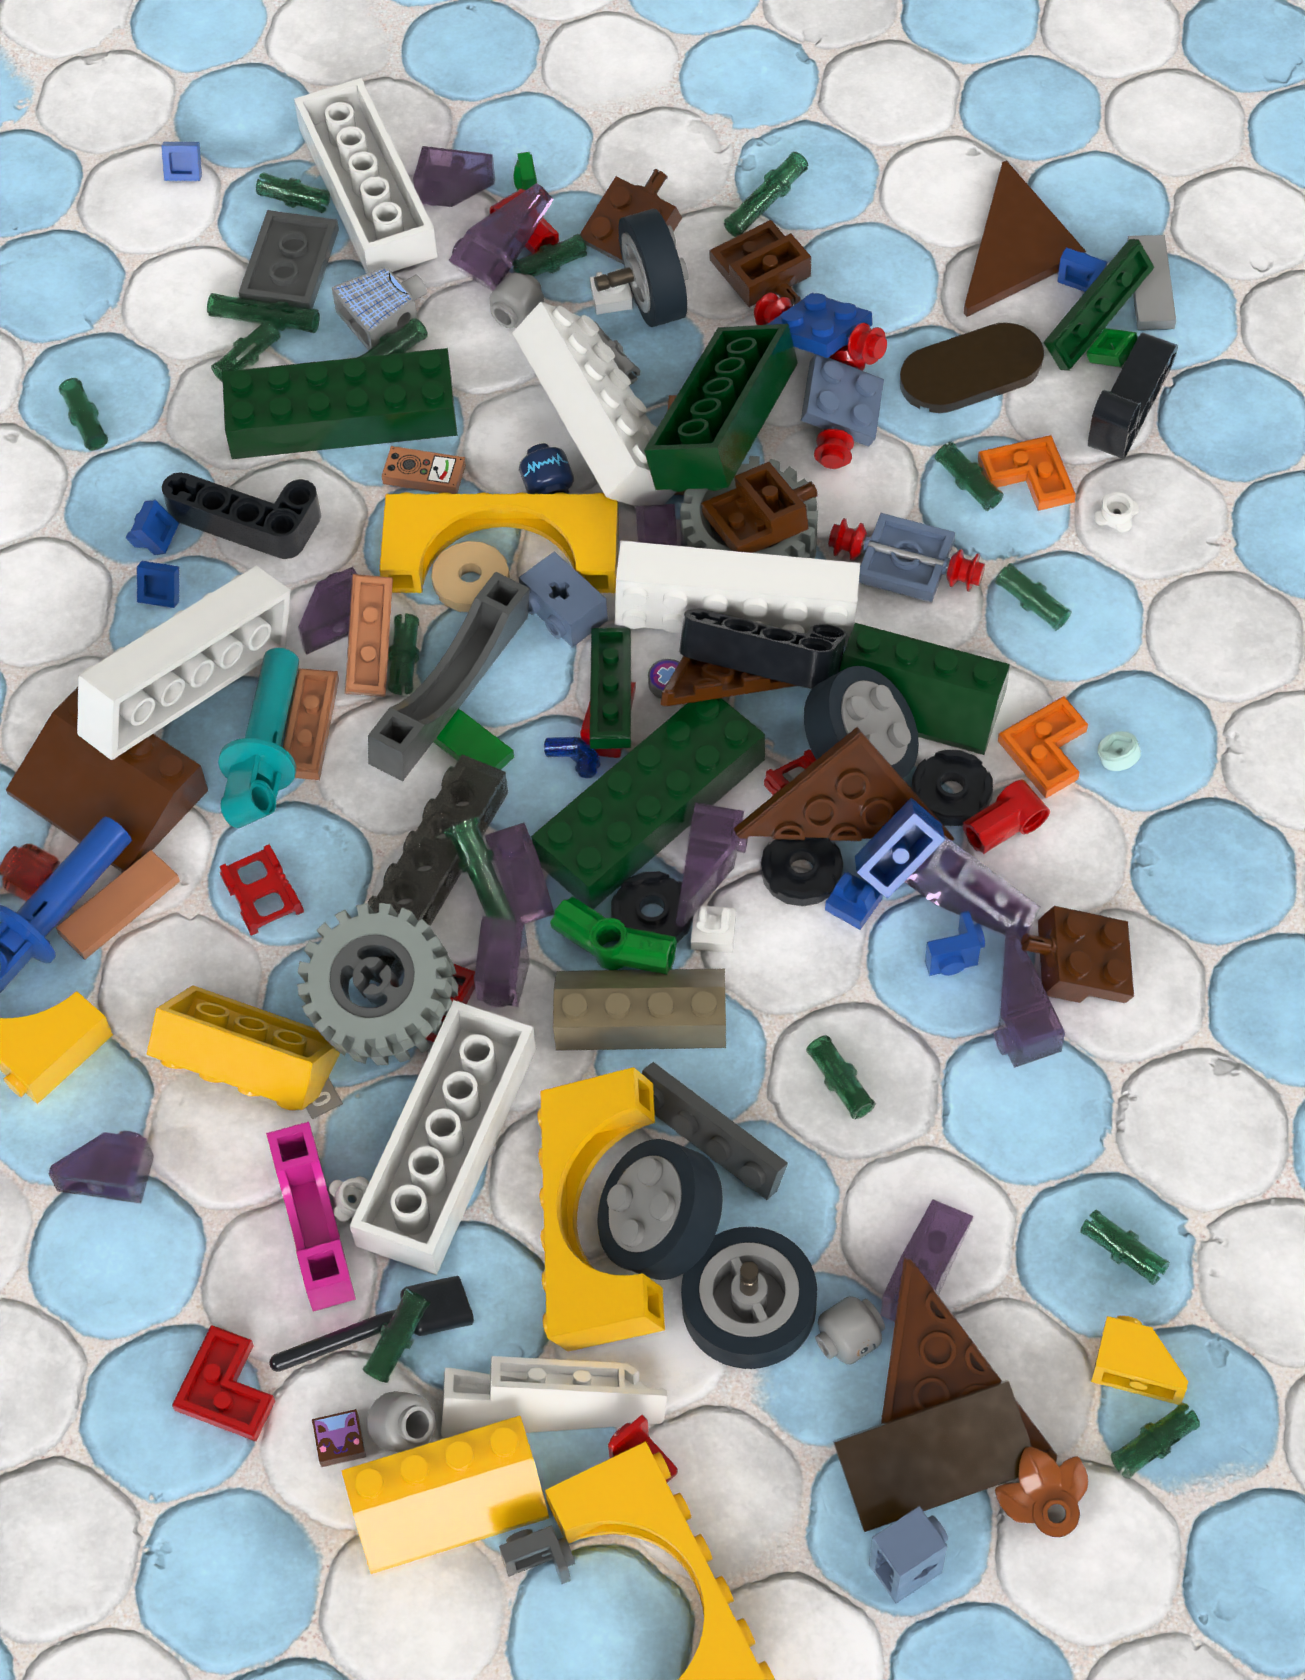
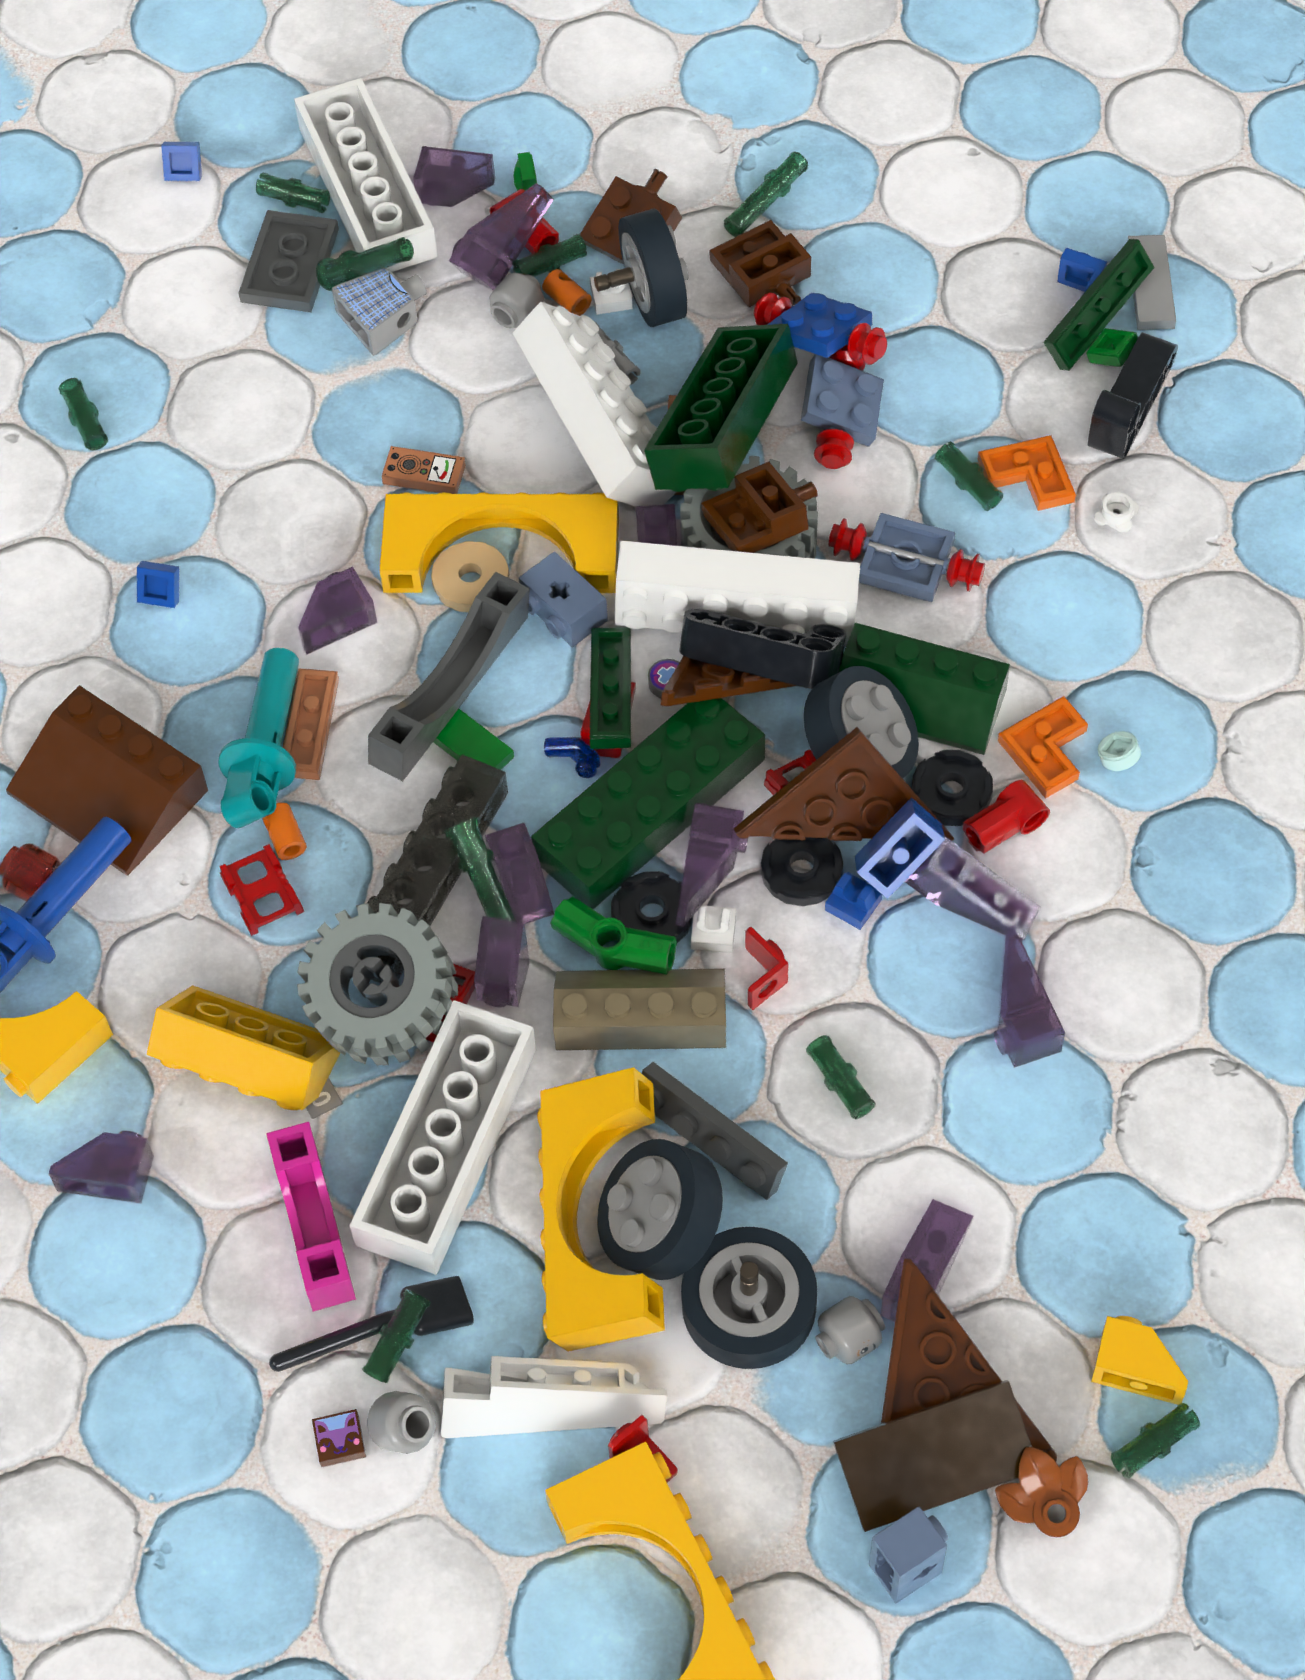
nougat tile [56,850,180,960] -> none
white brick [77,565,291,760] -> none
blue tile [126,500,179,555] -> none
black beam [162,472,321,559] -> none
red tile [172,1325,275,1441] -> none
clear green pin [207,293,320,333] -> none
clear green pin [211,320,281,382] -> none
dark green brick [222,348,458,459] -> none
white plate [328,1176,369,1223] -> none
yellow slope [341,1415,549,1574] -> none
nougat tile [345,574,393,697] -> none
clear green pin [359,318,428,357] -> none
clear green pin [388,613,420,695] -> none
dark grey bracket [499,1525,575,1584] -> none
dark blue head [519,443,574,494] -> none
dark brown tile [900,323,1044,413] -> none
blue bracket [925,911,985,976] -> none
reddish brown tile [964,160,1086,317] -> none
clear green pin [995,563,1072,631] -> none
reddish brown plate [1021,906,1134,1003] -> none
clear green pin [1080,1209,1170,1285] -> none
none -> orange piece [262,803,307,860]
none -> clear green pin [316,237,414,291]
none -> orange piece [542,269,592,316]
none -> red bracket [745,927,788,1010]

